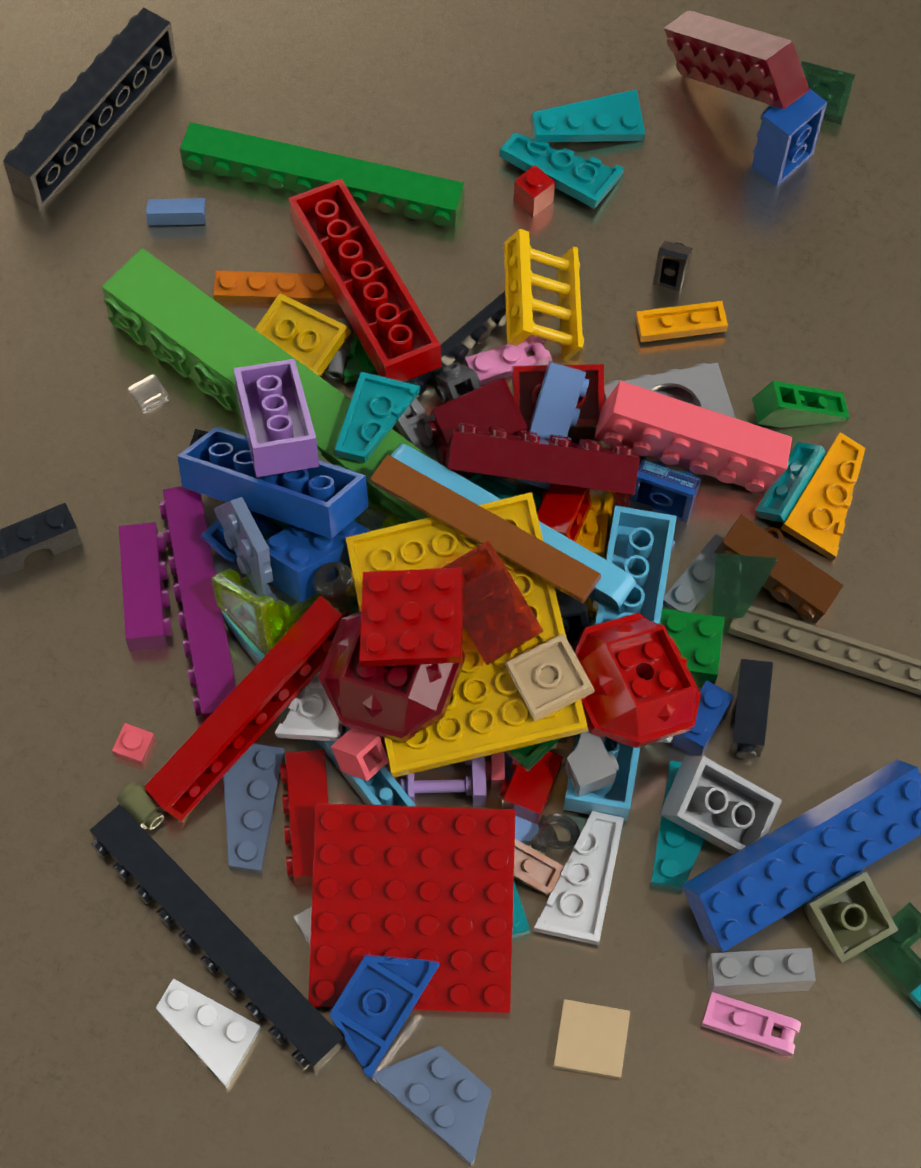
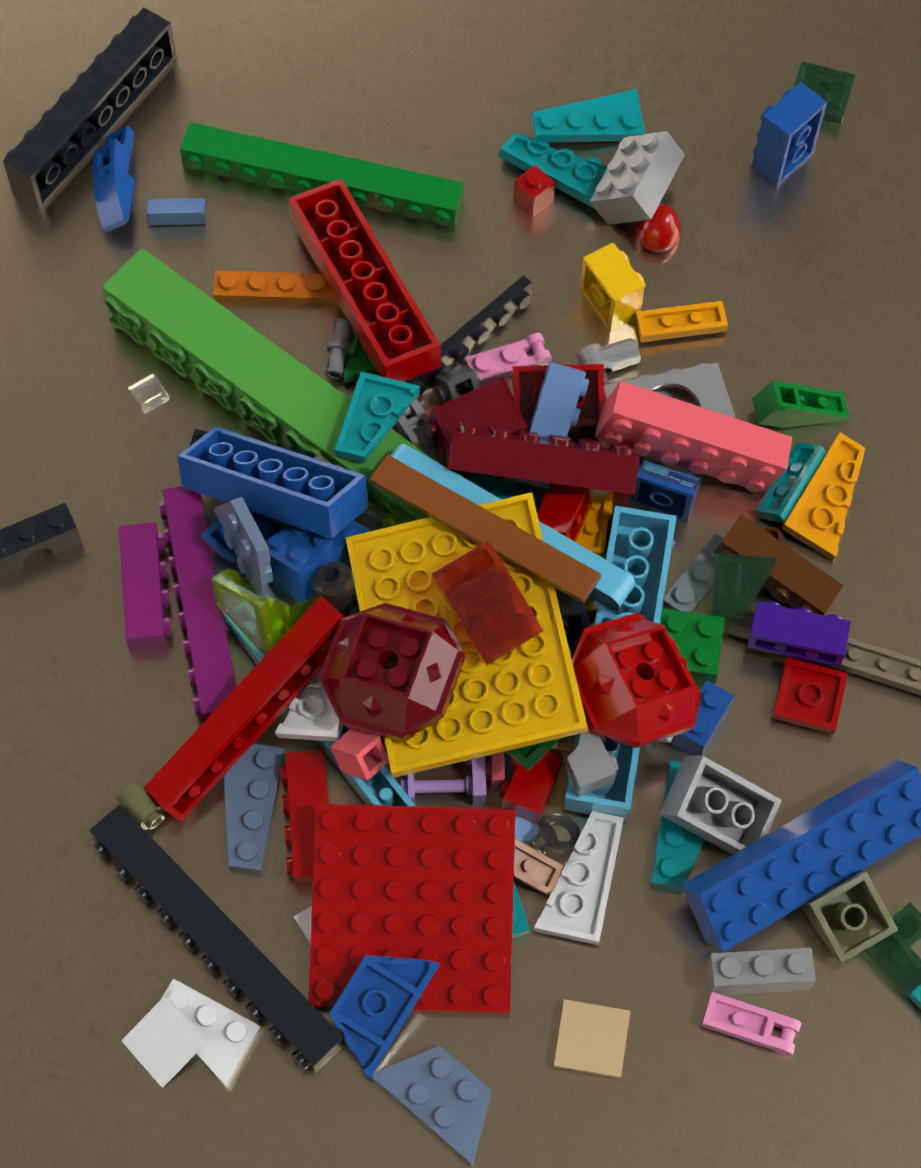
coral plate [112,723,155,766] -> none
medium lavender brick [233,359,319,477] -> none
yellow plate [255,293,351,376] -> none
red plate [360,567,463,667] -> none
yellow fence [504,229,584,361] -> none
tan tile [505,633,595,722] -> none
black slope [653,241,693,292] -> none
dark red brick [664,10,810,110] -> none
black slope [729,659,773,759] -> none
none -> blue slope [93,126,135,233]
none -> white sticker [121,995,207,1088]
none -> light grey piece [577,337,641,380]
none -> yellow brick [580,243,646,332]
none -> light grey brick [589,131,685,224]
none -> red hat [635,203,681,253]
none -> dark purple brick [747,601,851,667]
none -> red plate [772,657,849,734]

